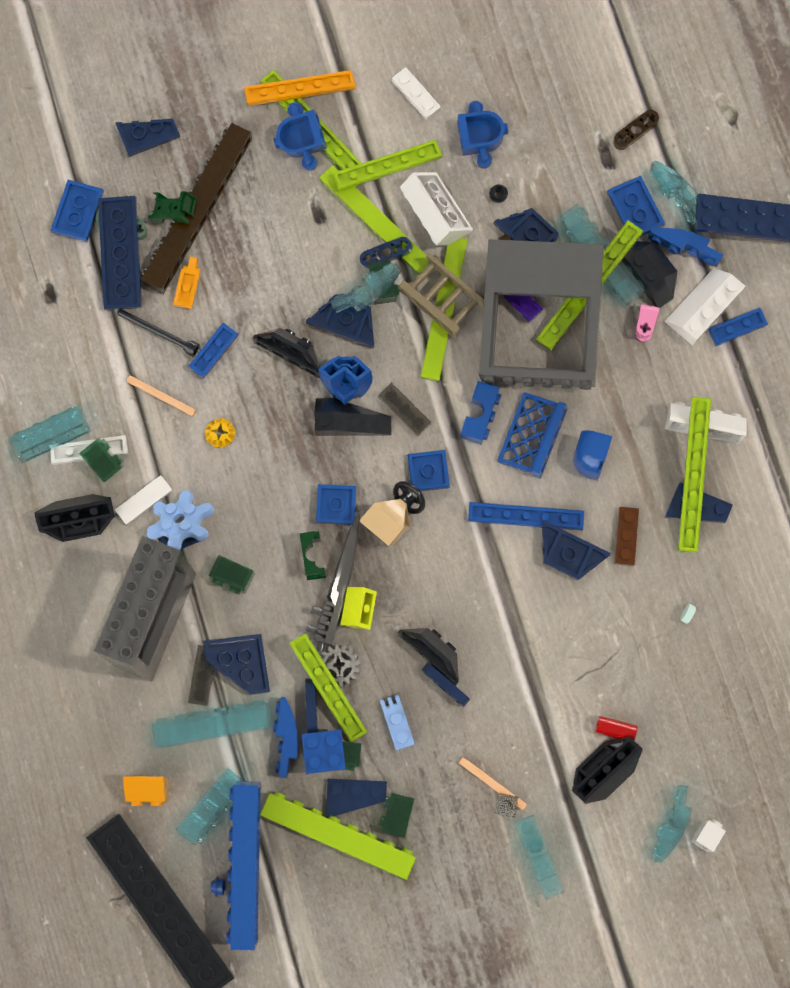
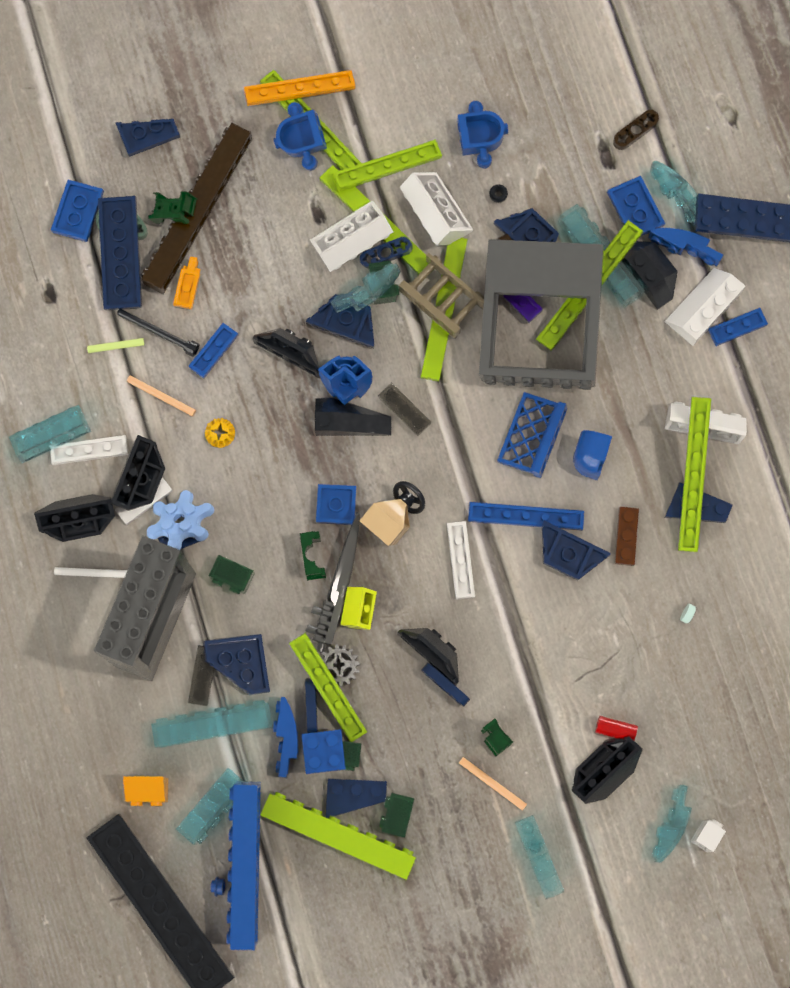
clear green brick [79,438,124,483] -> none
light blue hinge [380,694,415,751] -> none
white plate [392,67,441,120] -> none
blue tile [407,450,450,492] -> none
blue arch [460,381,502,445] -> none
clear smoke plate [495,793,519,818] -> none
bright pink piece [635,303,660,342] -> none
none -> white bar [54,567,127,578]
none -> yellowish green bar [87,338,145,353]
none -> black wedge [111,435,165,511]
none -> white slope [310,200,393,272]
none -> white tile [447,521,475,600]
none -> dark green piece [481,718,513,757]

